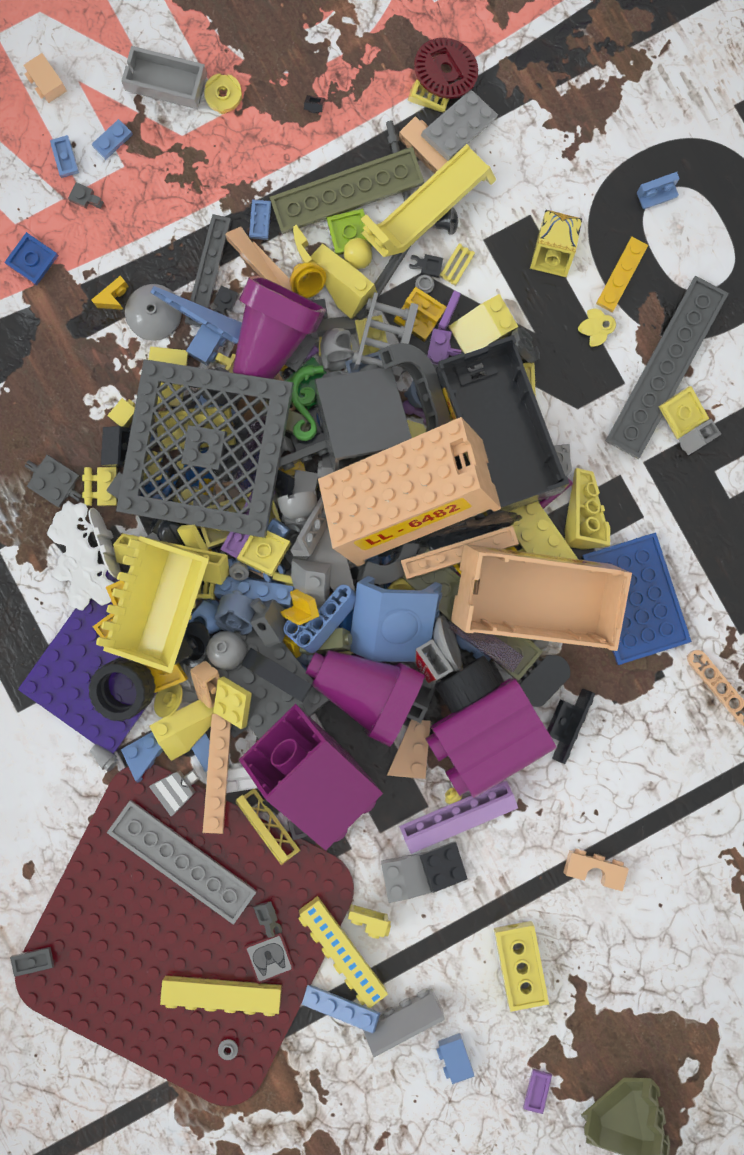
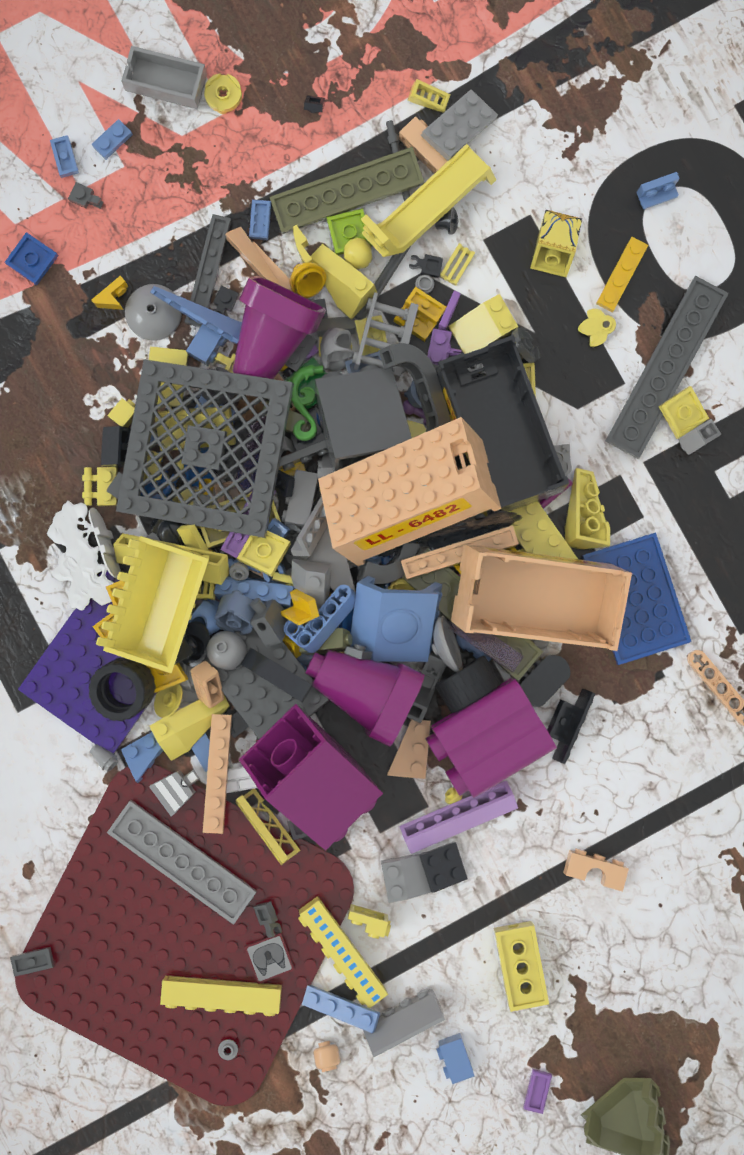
light nougat brick [23,53,67,103] -> none
dark grey plate [25,455,82,507] -> none
light yellow plate [213,676,252,729] -> none
light grey cylinder [277,491,317,523] -> none
dark red piece [414,37,479,99] -> none
light grey torso [415,639,453,685] -> none
none -> light nougat head [313,1041,341,1072]
none -> dark grey plate [345,644,372,660]

